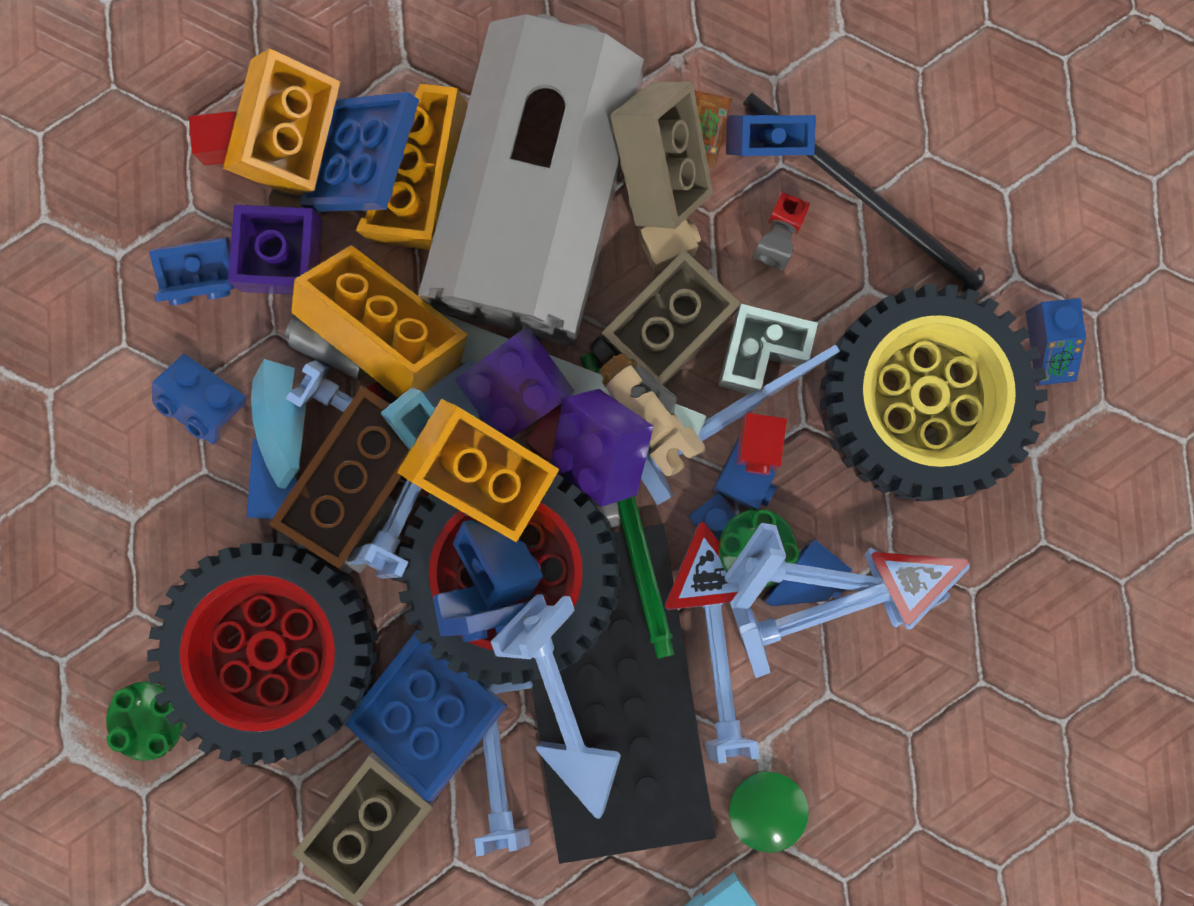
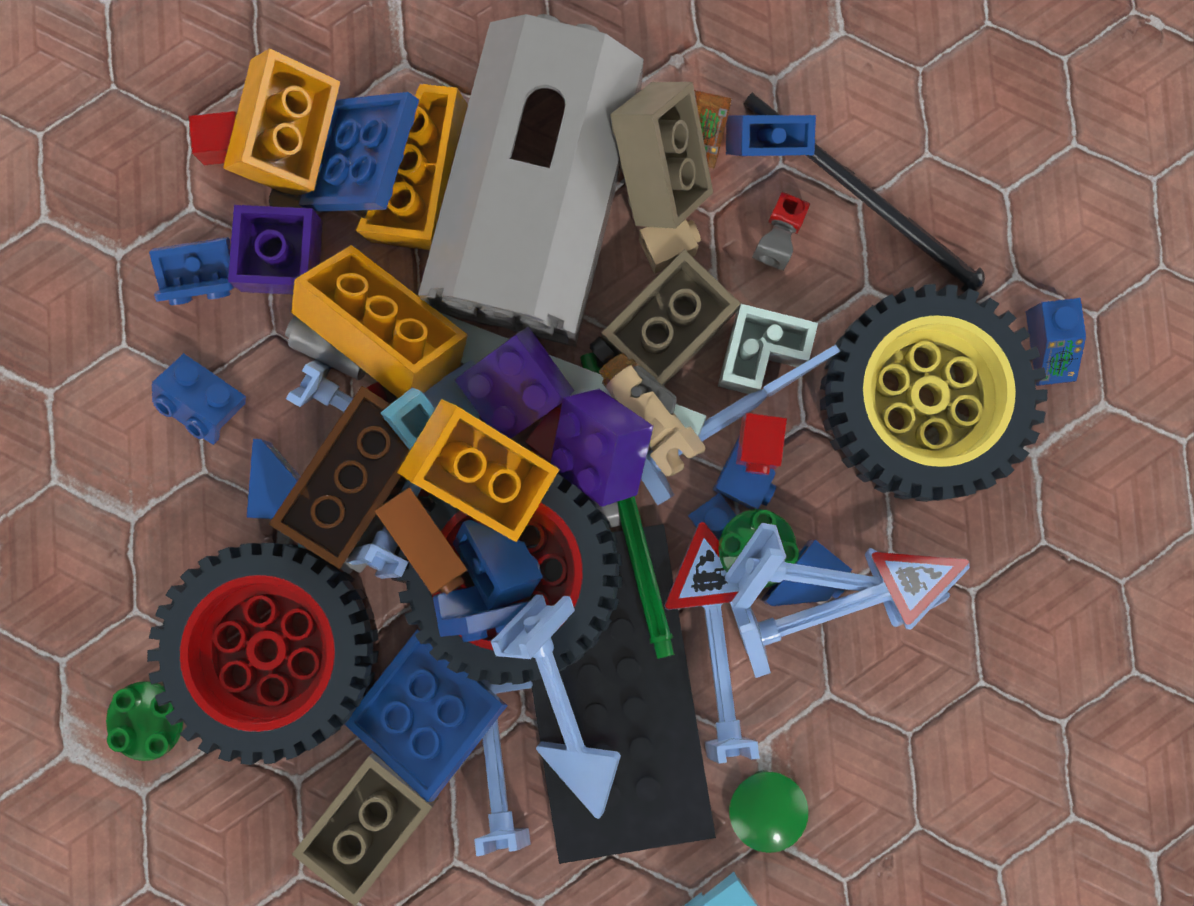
medium azure slope [251,359,306,489] -> none
none -> dark orange brick [375,487,467,596]

